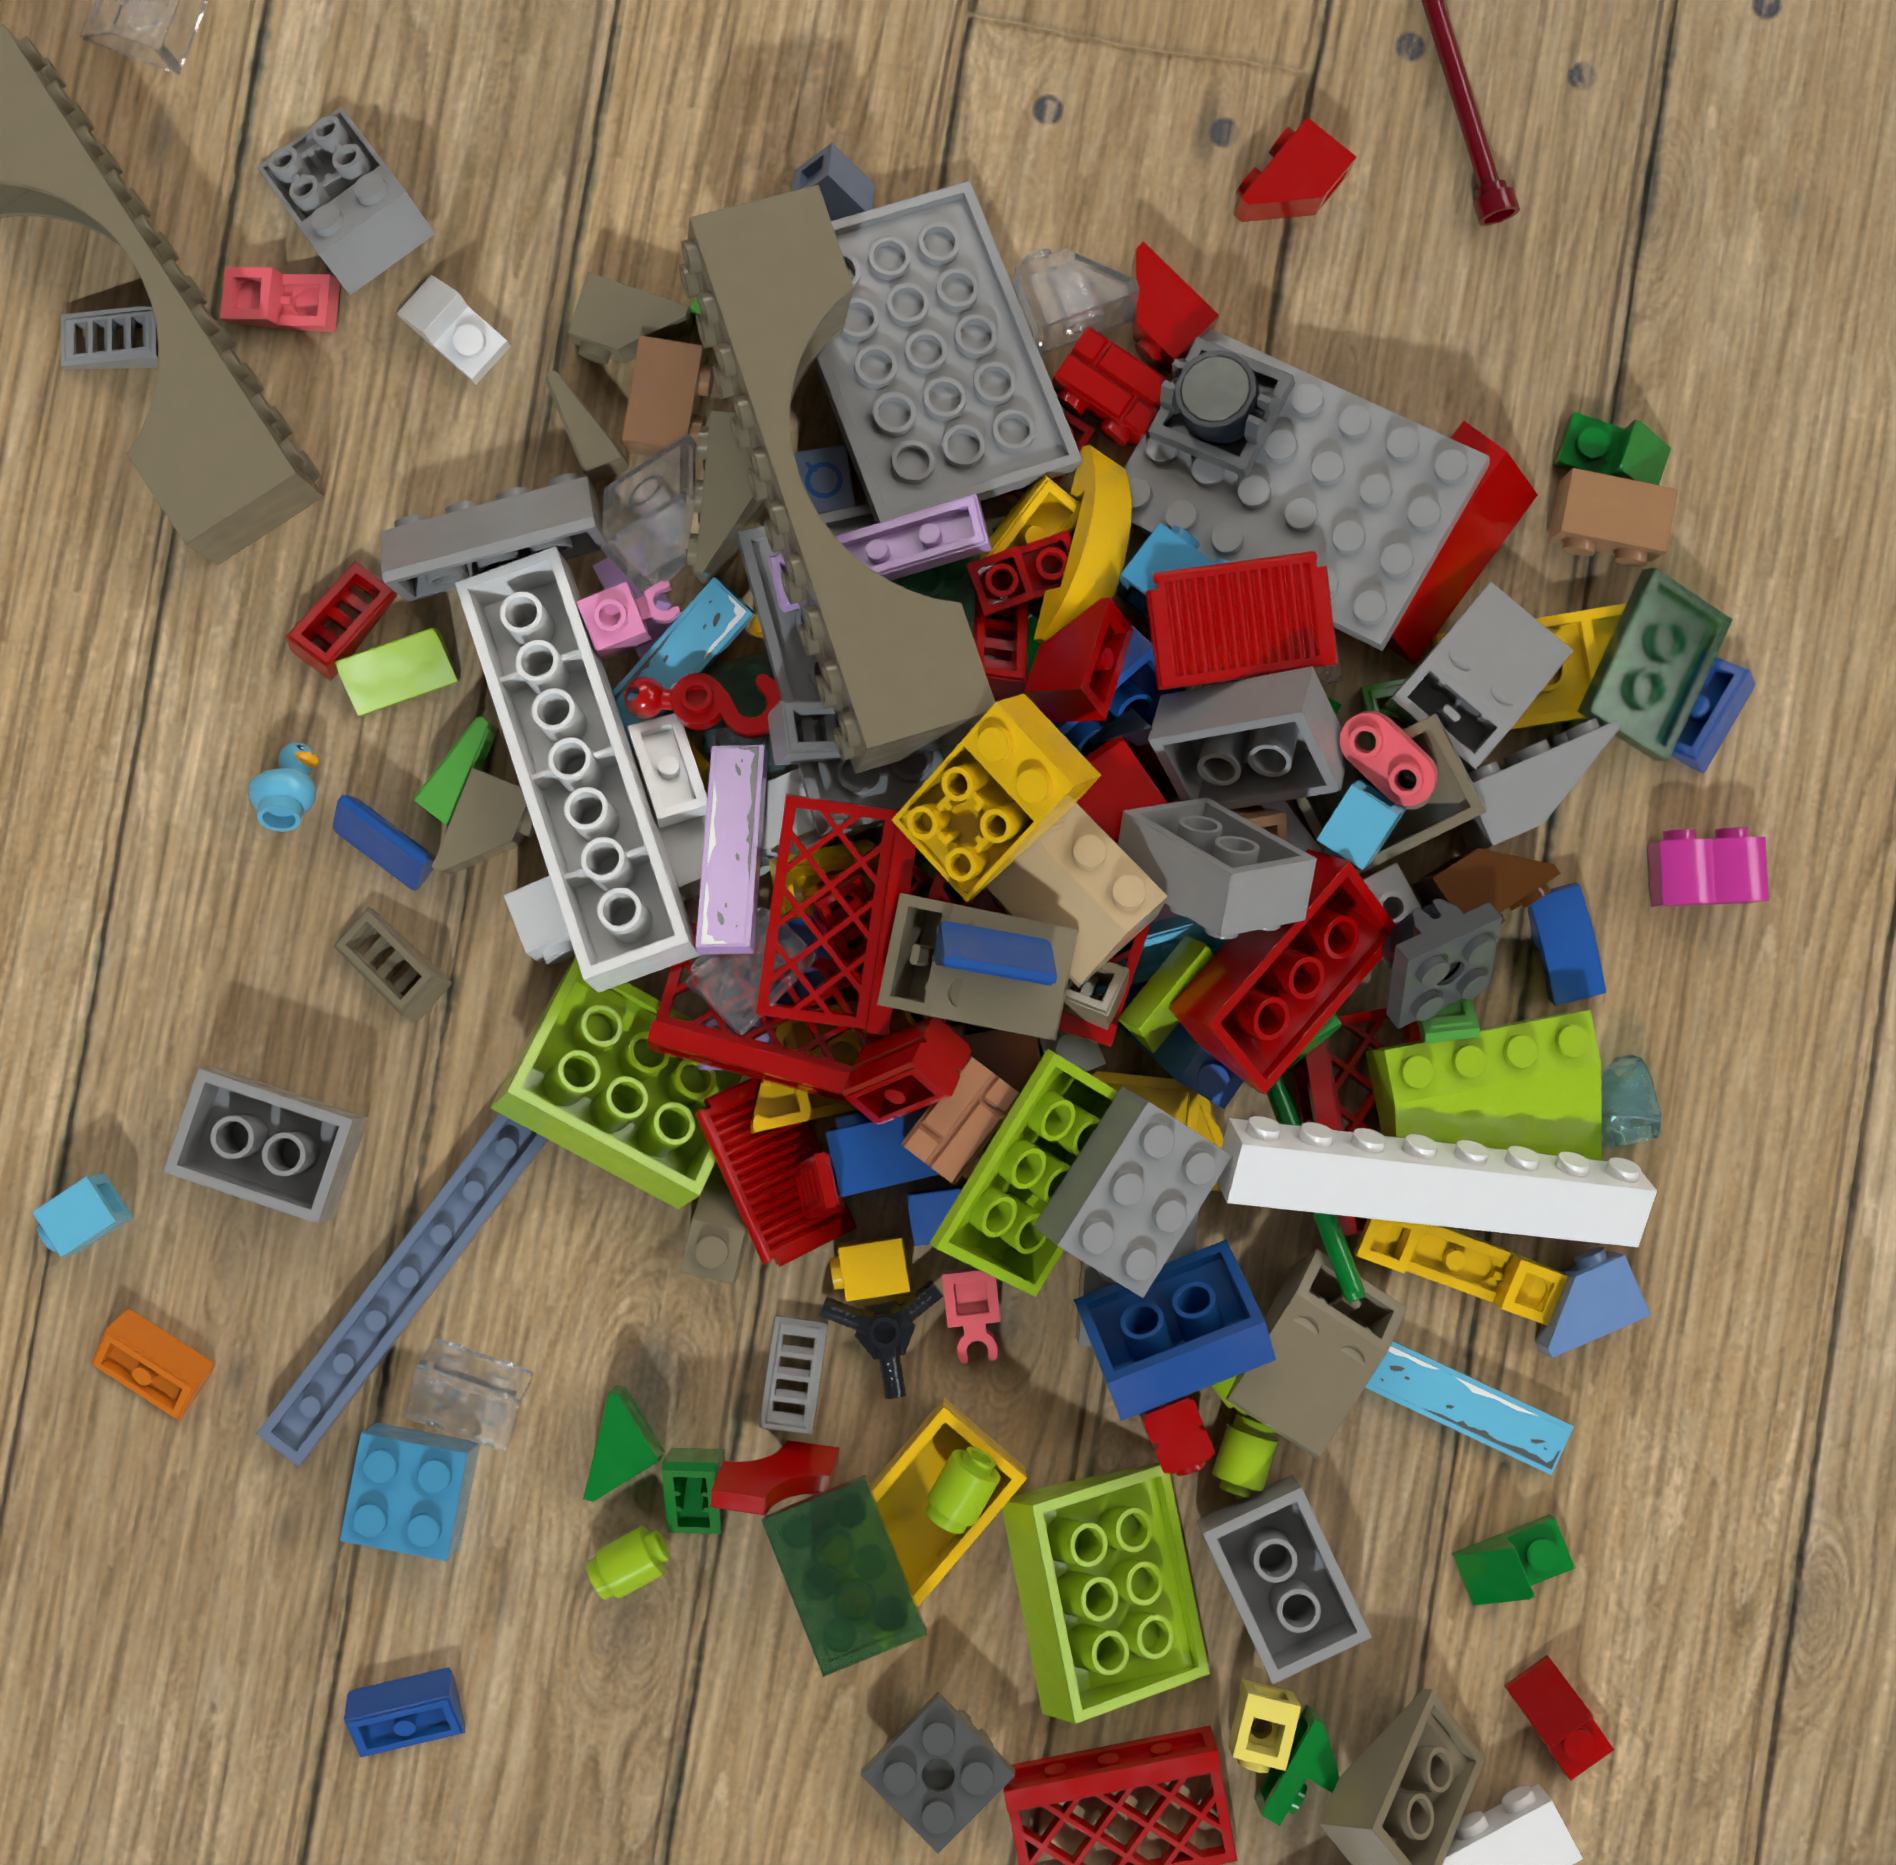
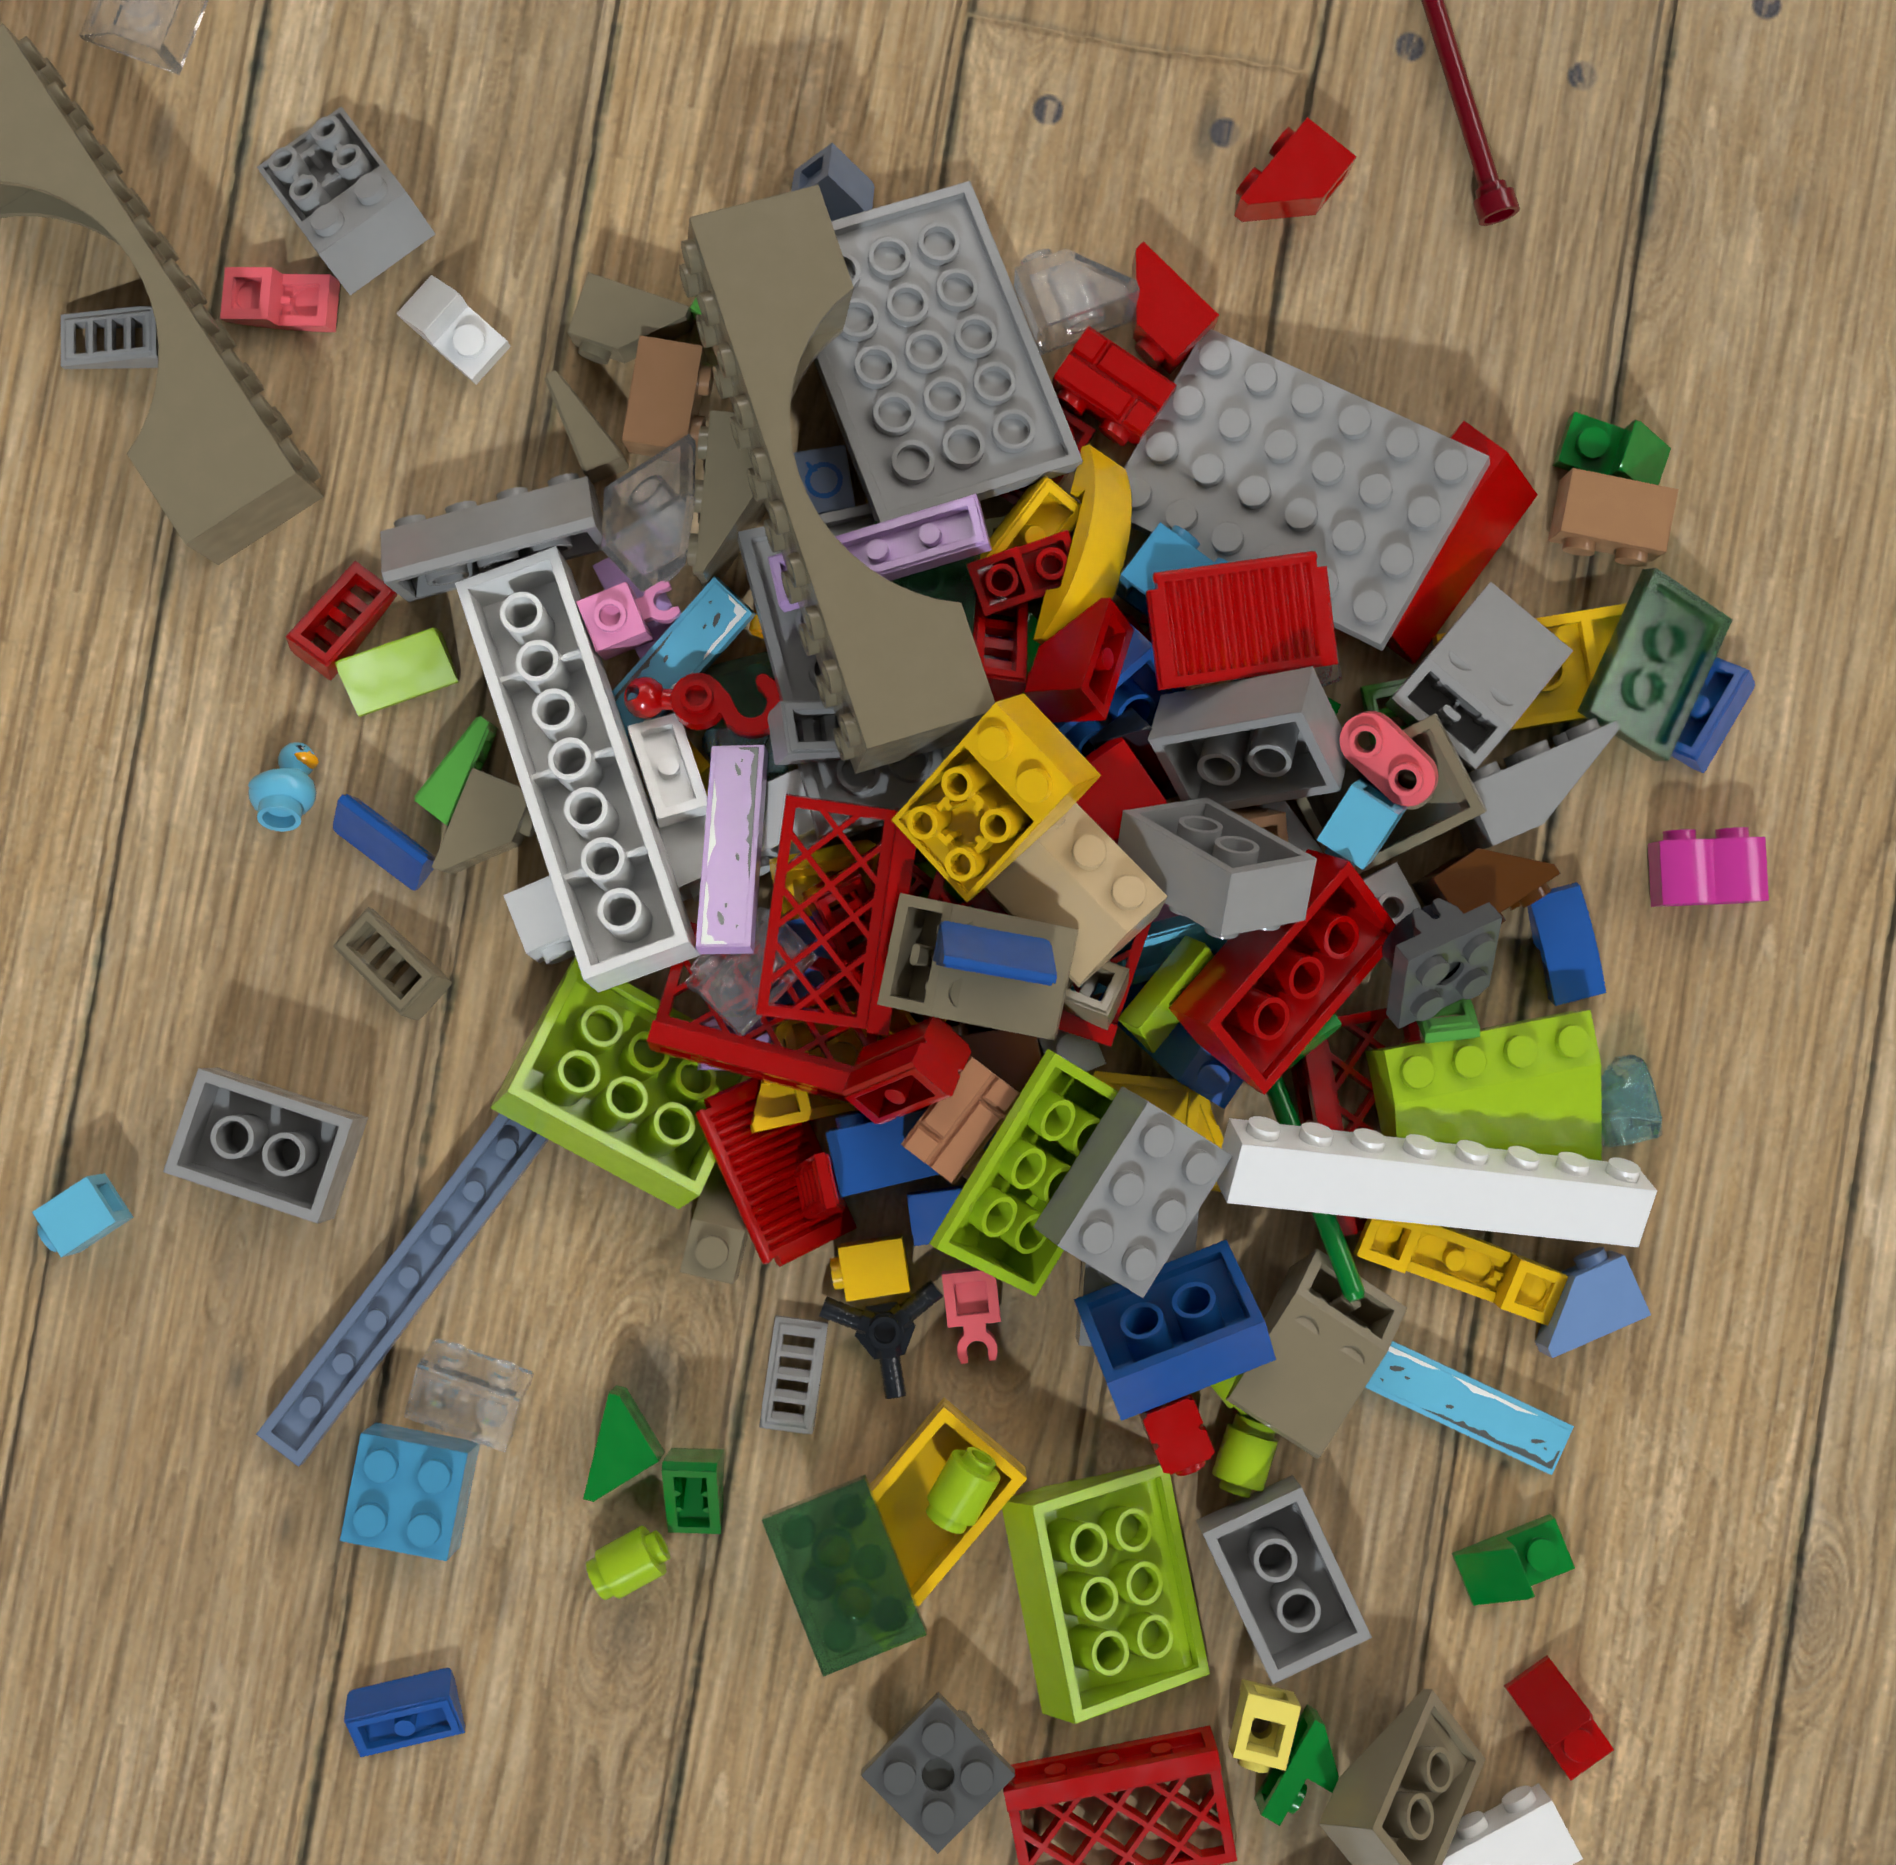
orange slope [91,1309,215,1421] -> none
red tile [710,1440,840,1516] -> none
piece [1148,337,1295,478] -> none

